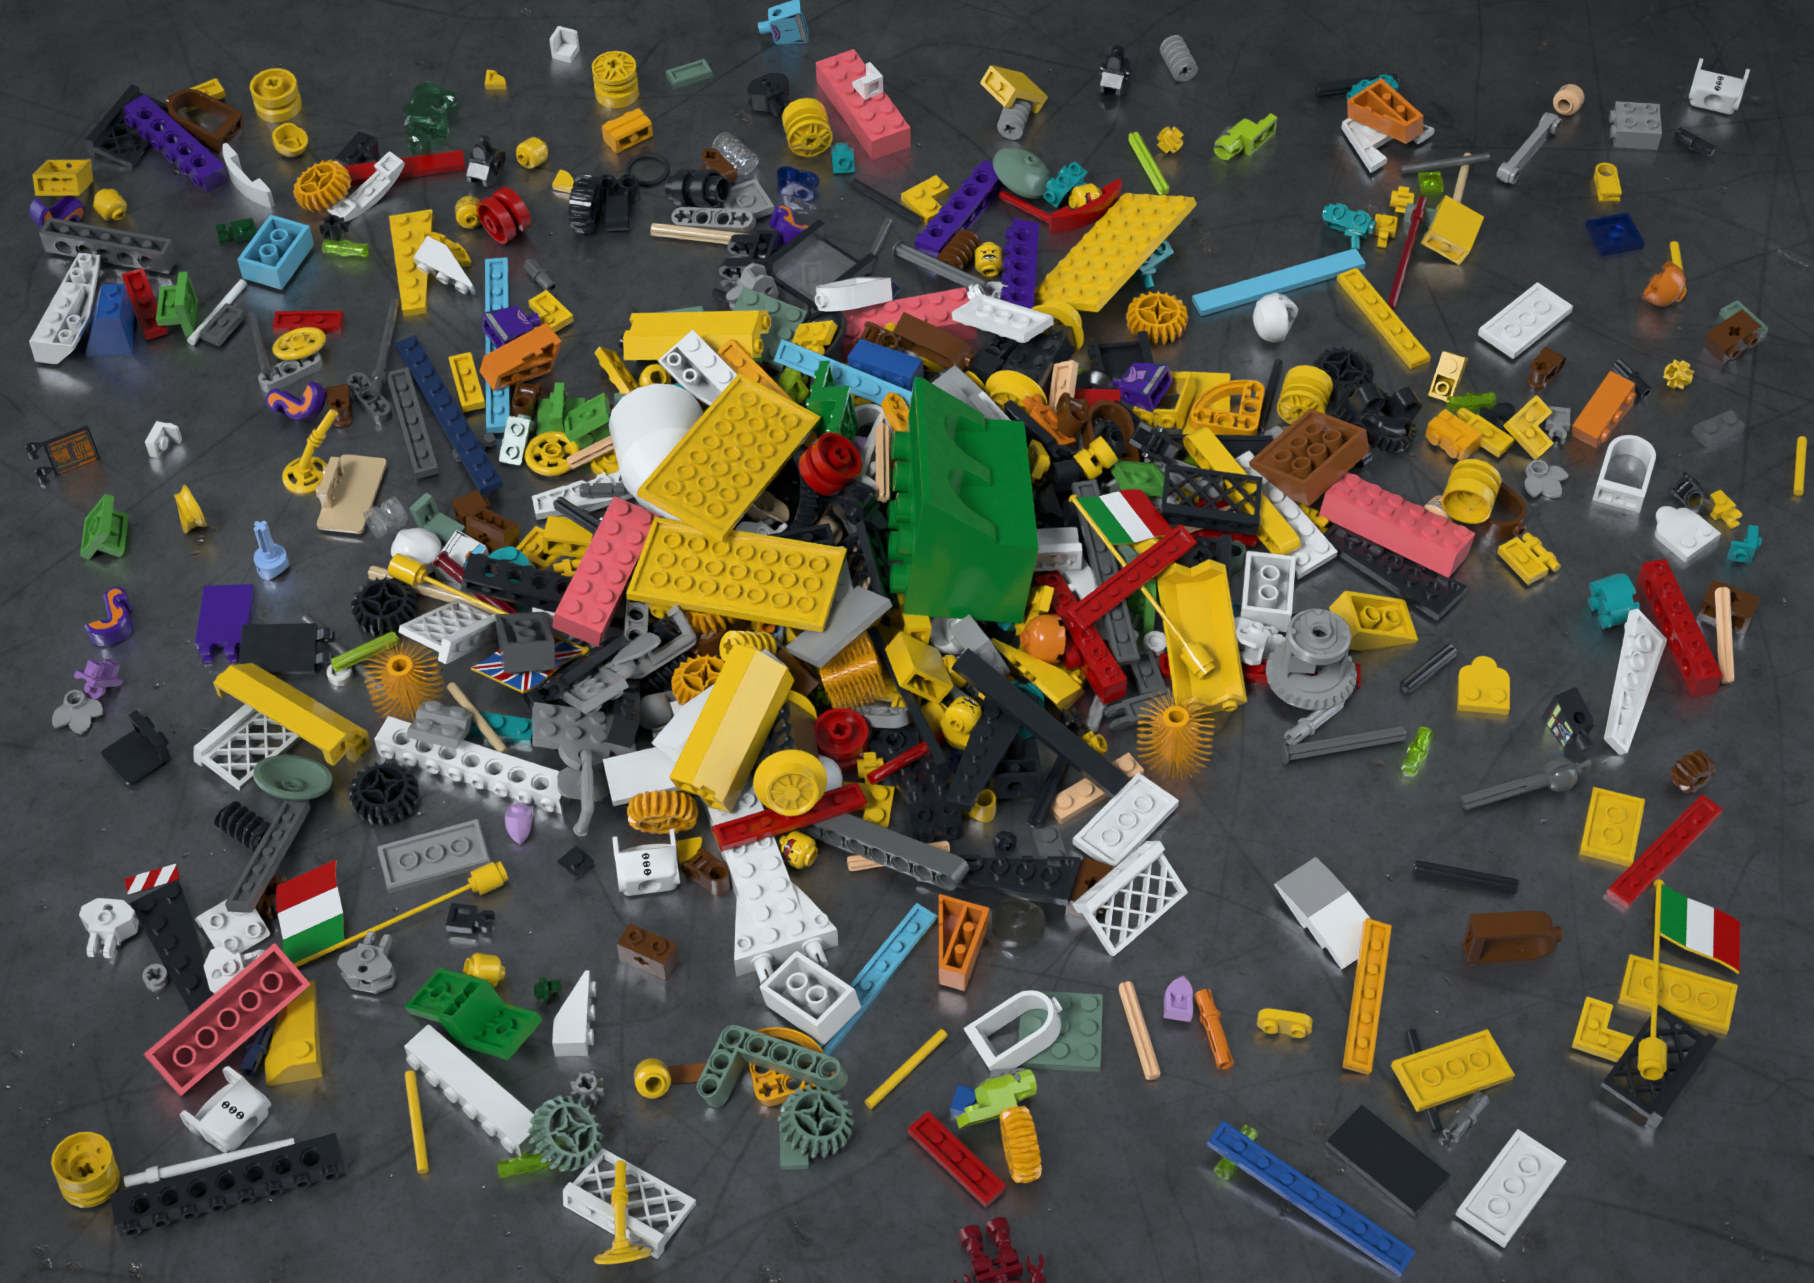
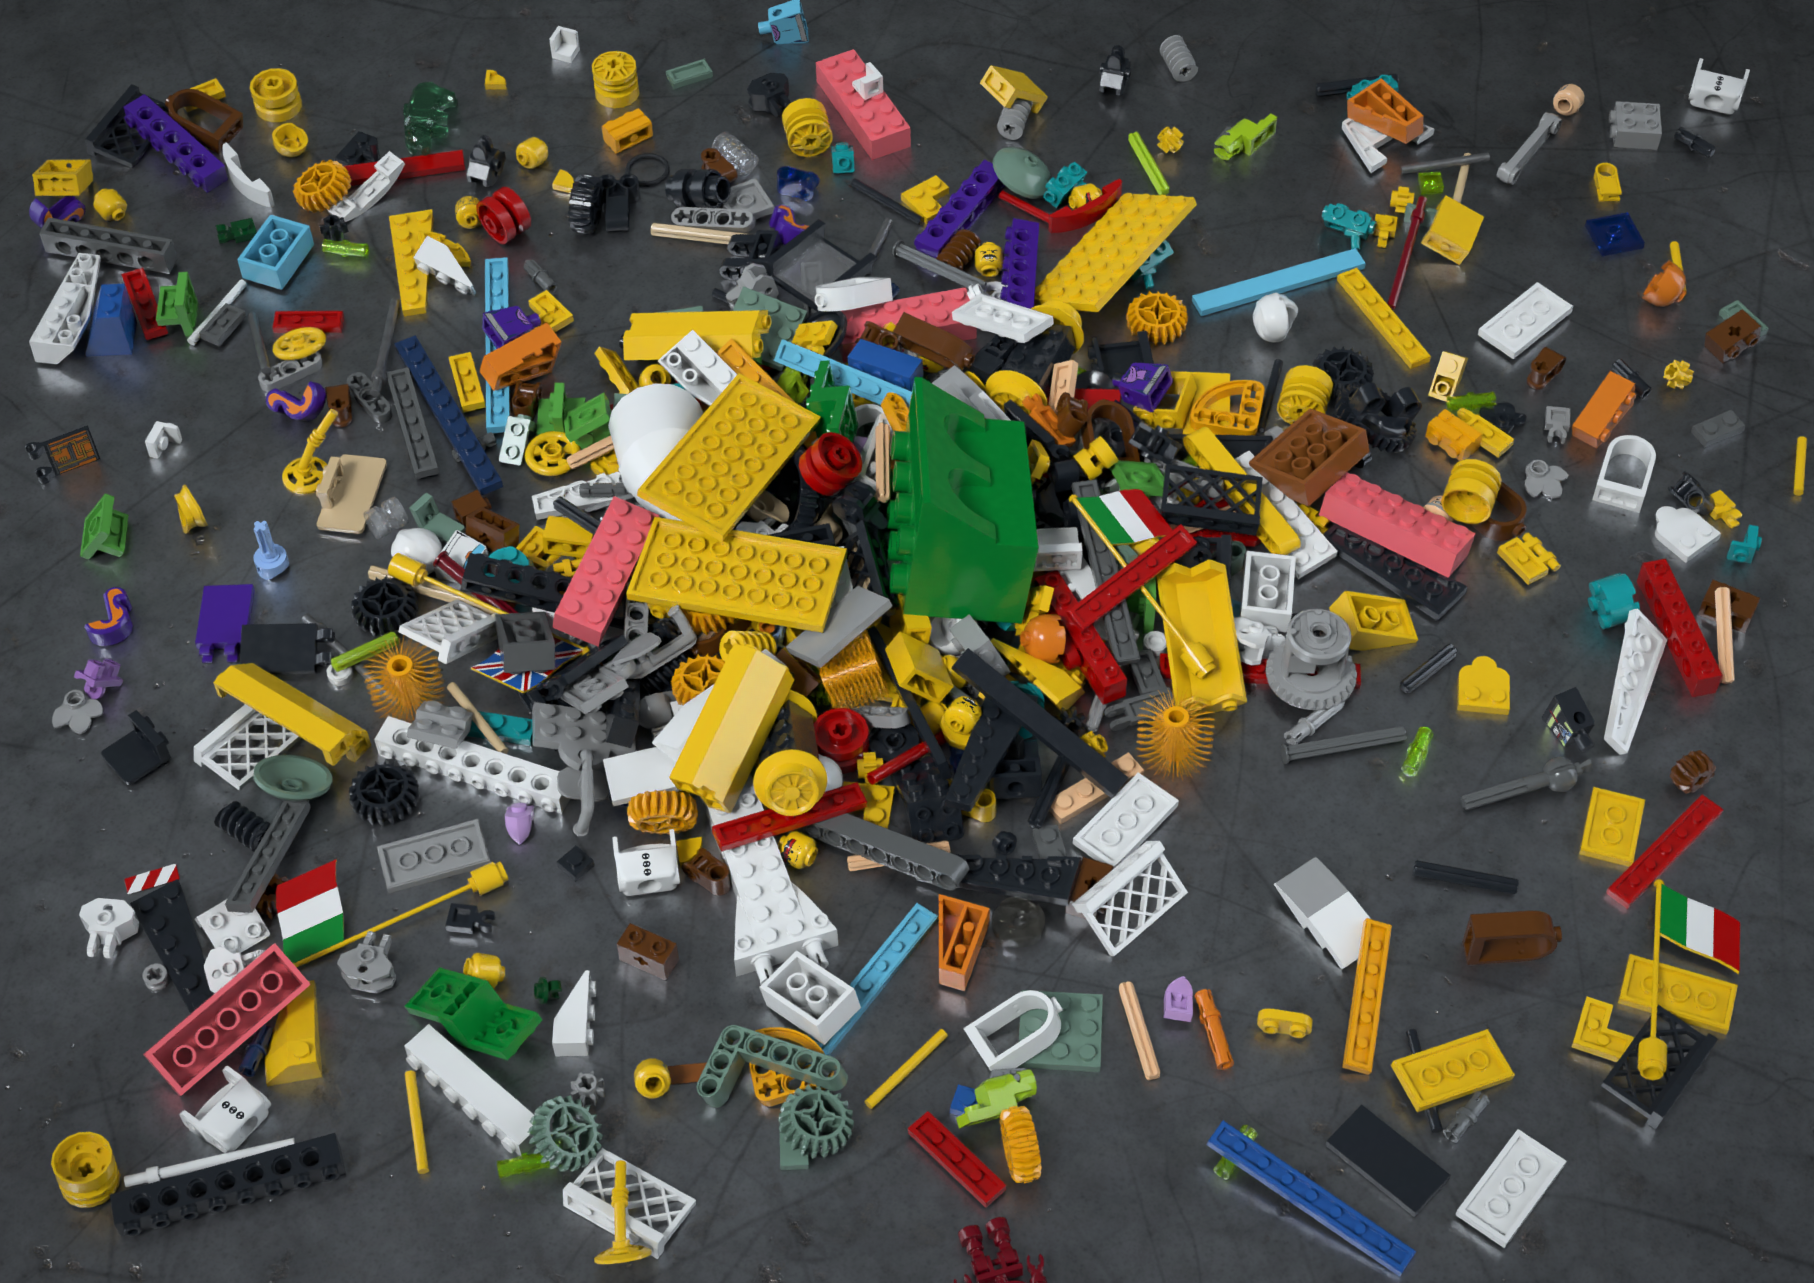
yellow plate [1503,395,1554,460] -> none

